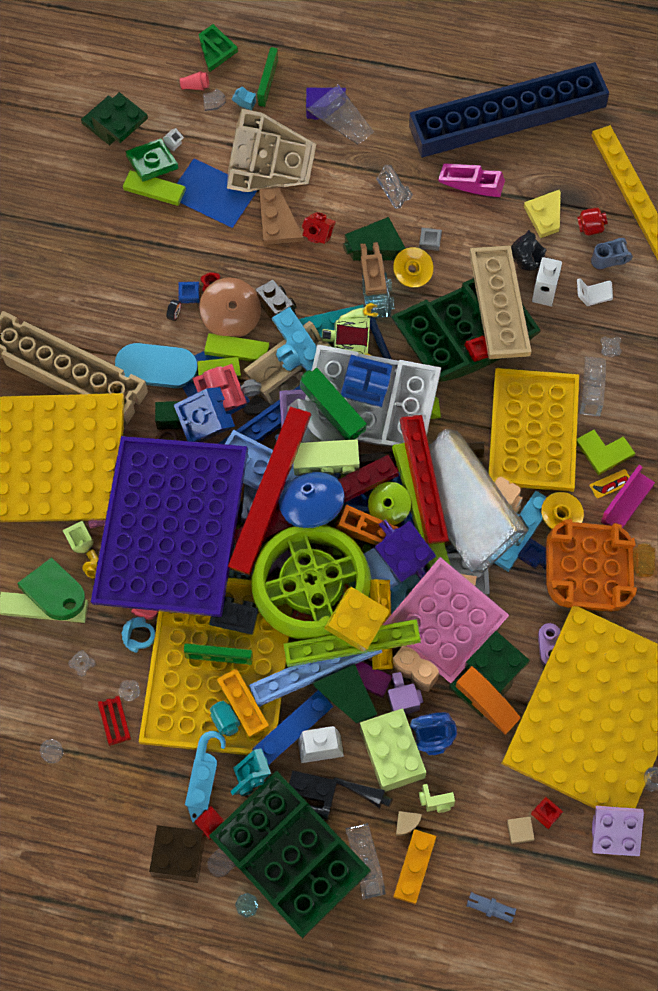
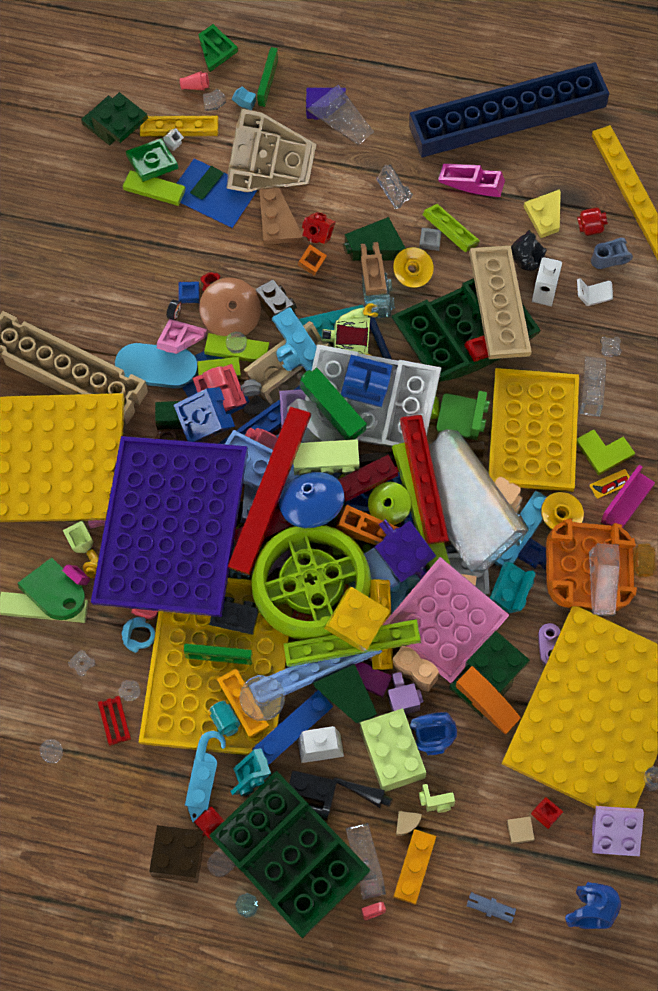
none -> dark pink tile [62,565,91,585]
none -> yellow tile [140,116,219,137]
none -> bright pink wing [156,319,207,354]
none -> dark green sticker [190,166,224,200]
none -> clear tile [226,332,247,353]
none -> clear tile [240,675,285,721]
none -> coral arm [245,428,278,450]
none -> orange brick [298,245,327,276]
none -> coral tile [361,902,386,920]
none -> lime tile [422,204,480,252]
none -> bright green bracket [436,391,490,440]
none -> teal bracket [490,561,536,613]
none -> blue helmet [565,882,621,929]
none -> clear slope [589,543,620,616]

